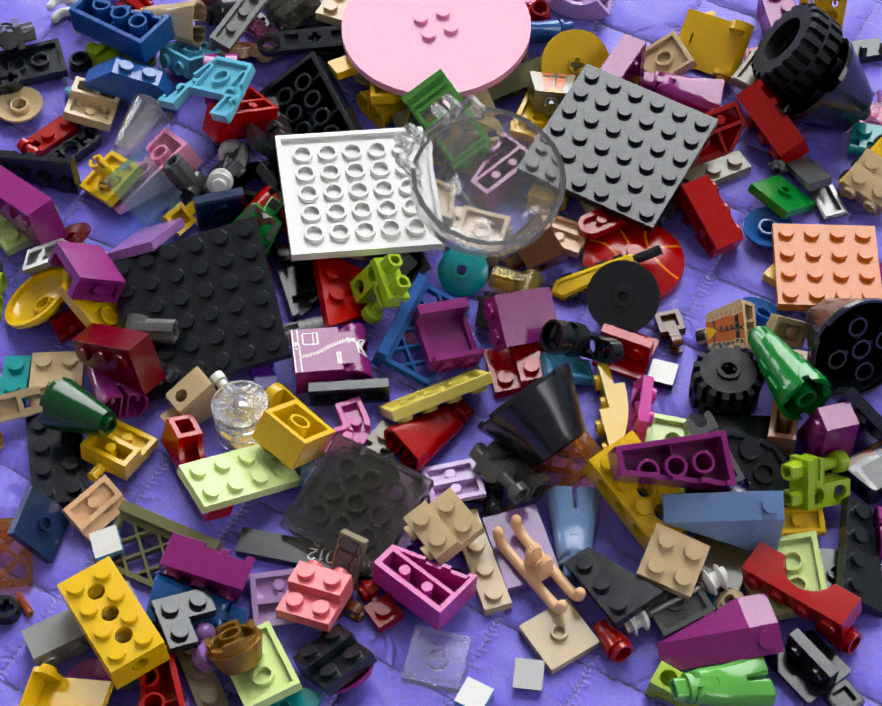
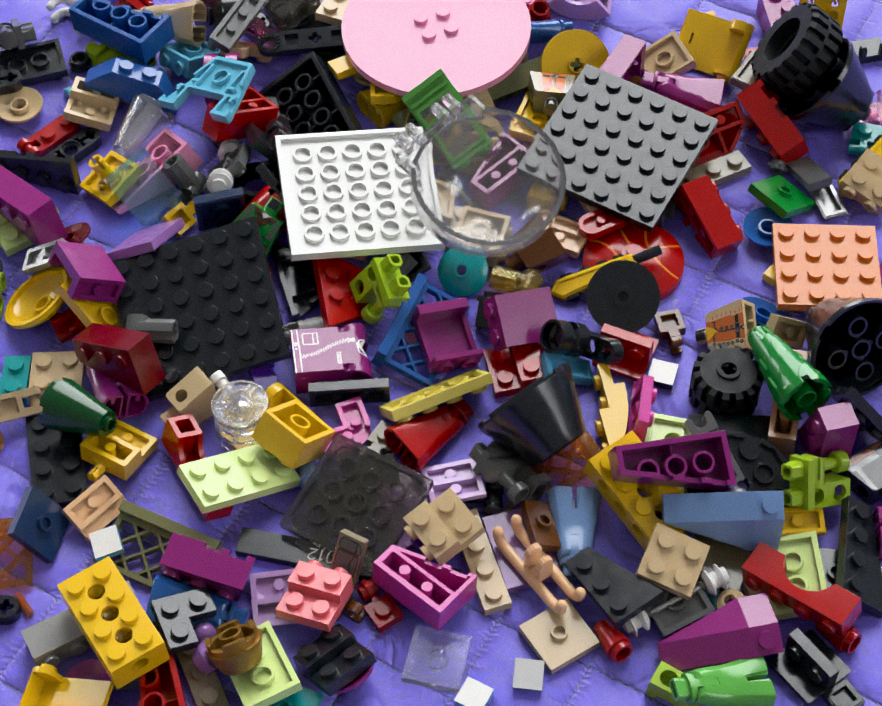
none -> reddish brown plate [520,499,562,553]

